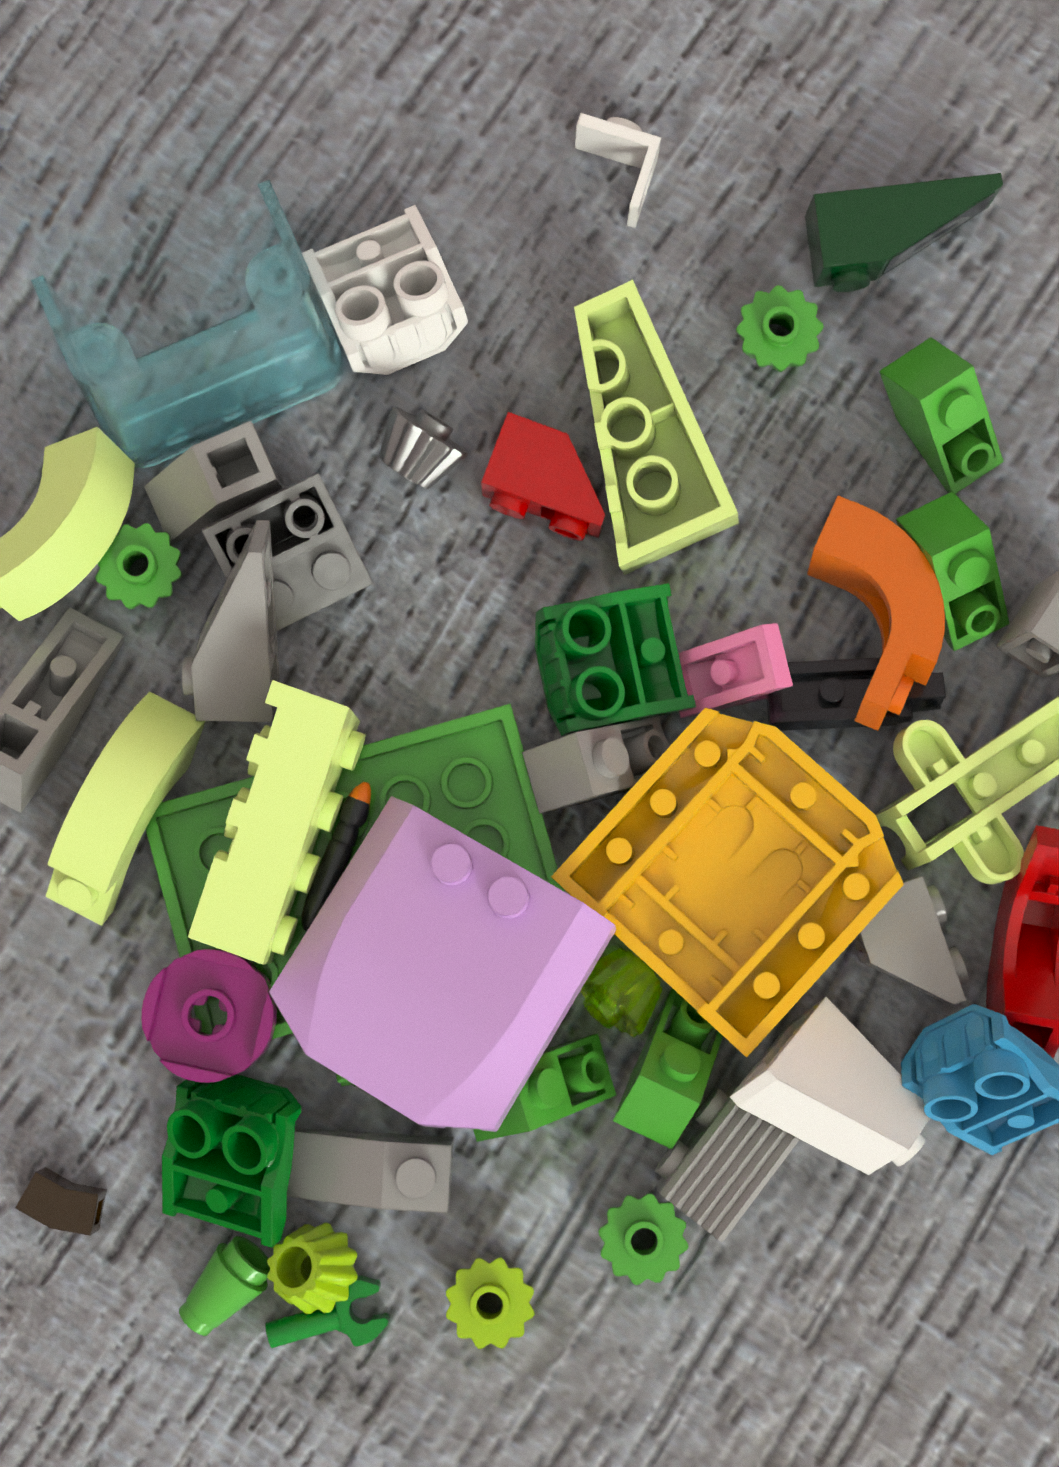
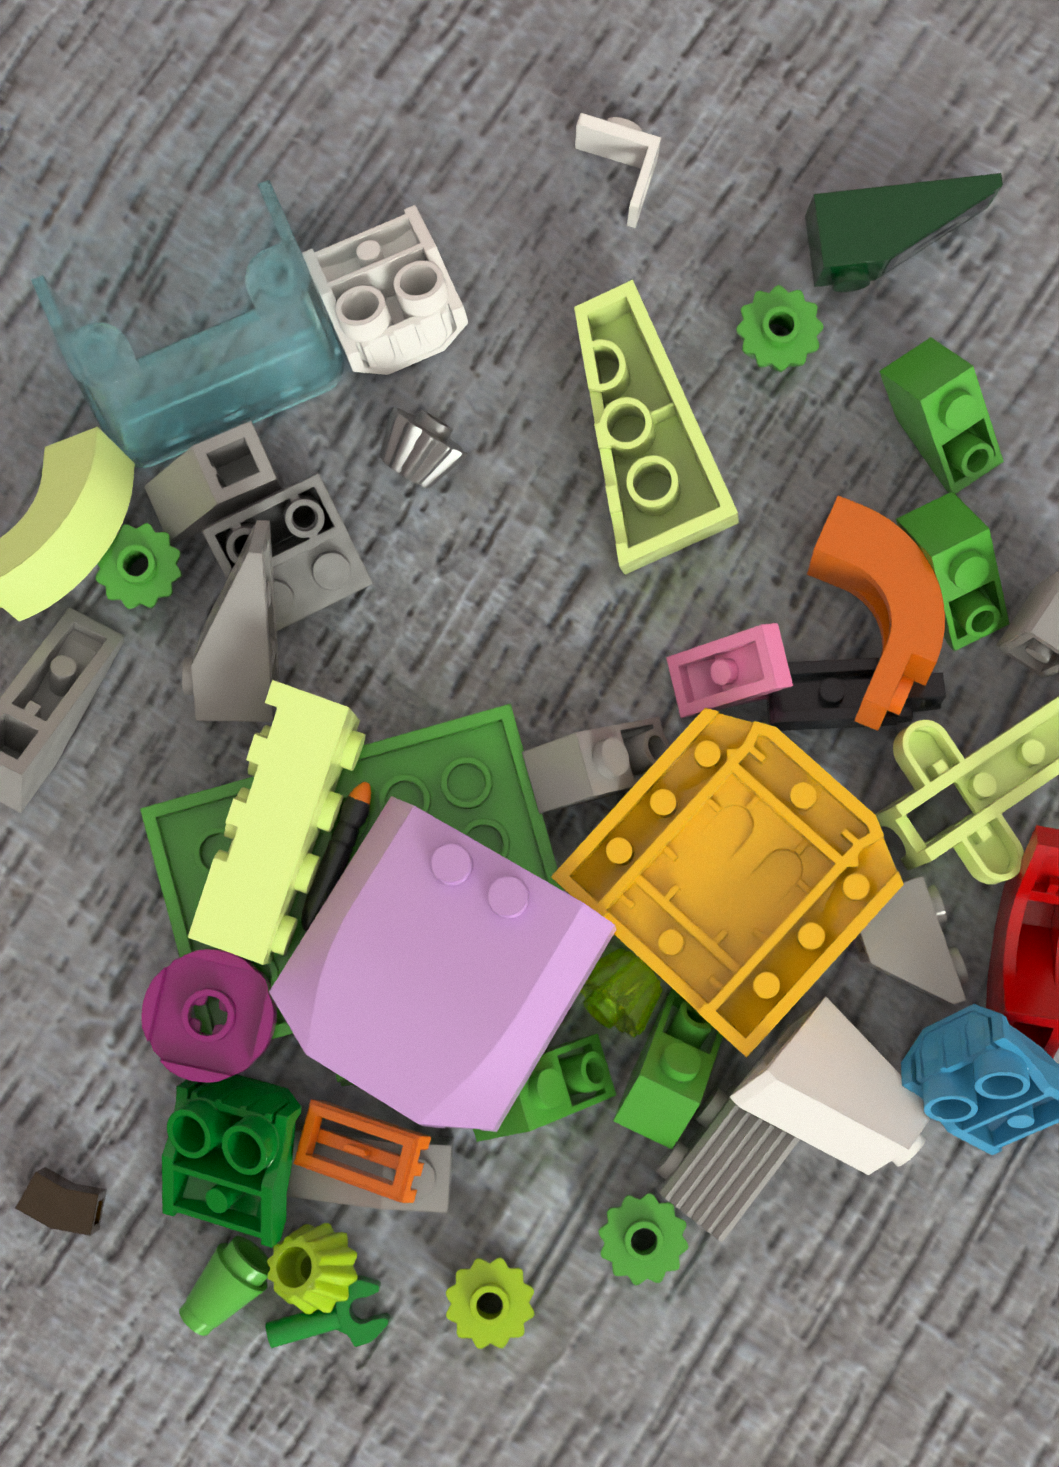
yellowish green arch [45,691,206,926] -> none
red slope [481,412,605,541] -> none
green slope [535,583,696,736] -> none
none -> orange tile [293,1099,431,1203]

